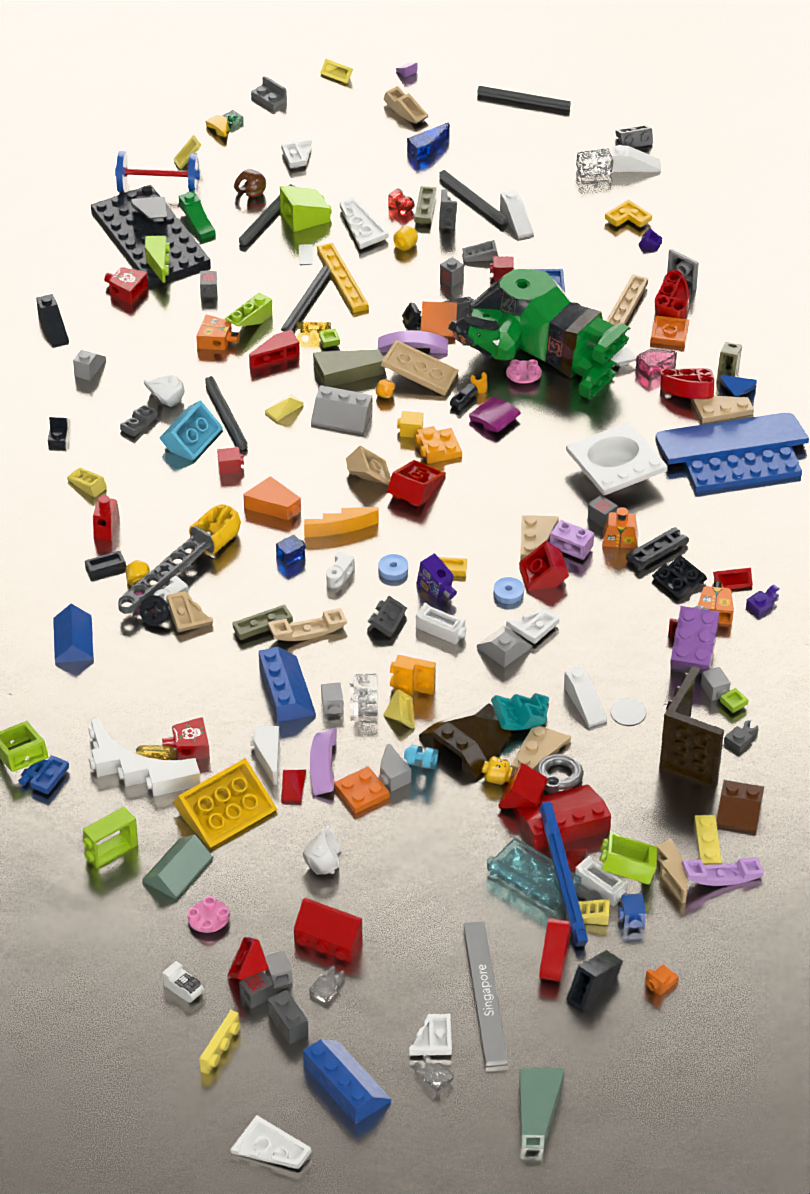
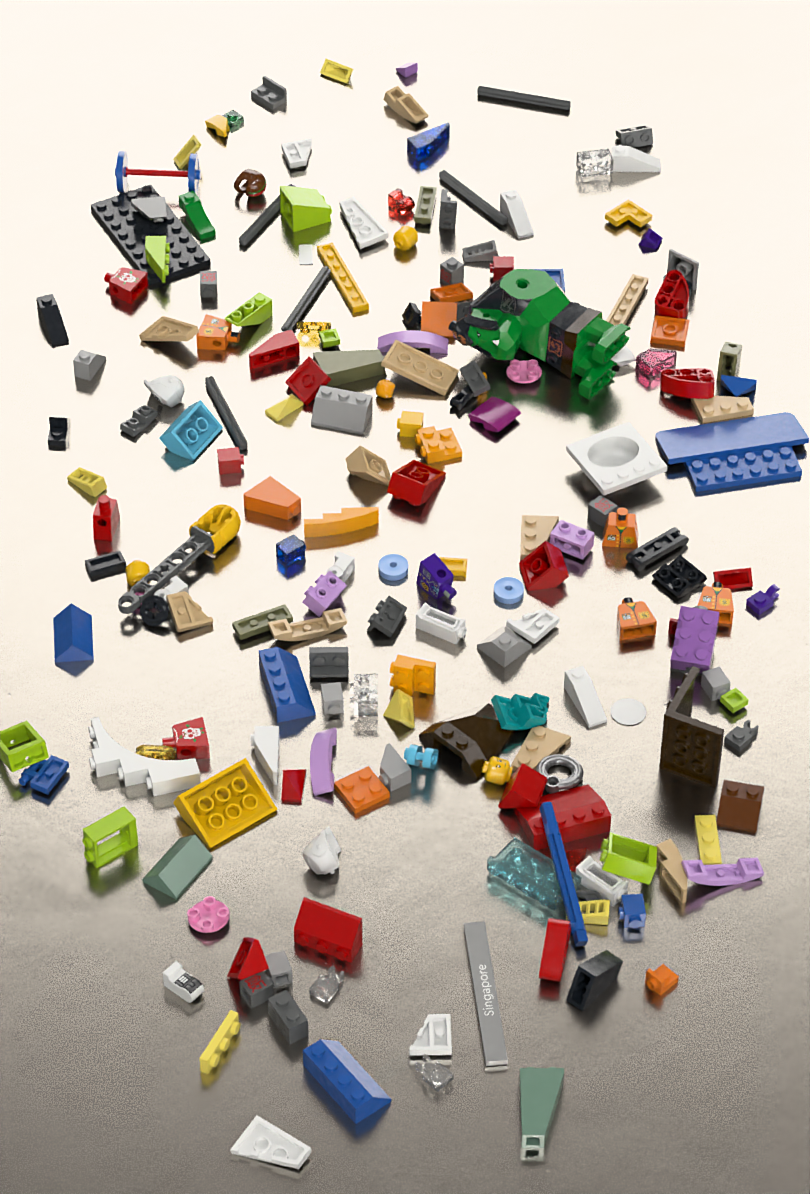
none -> tan wing [139,316,200,341]
none -> red plate [285,356,331,405]
none -> lavender brick [302,571,347,617]
none -> dark grey bracket [309,647,349,677]
none -> orange tile [430,282,473,302]
none -> dark grey plate [459,361,491,397]
none -> orange torso [617,597,657,641]

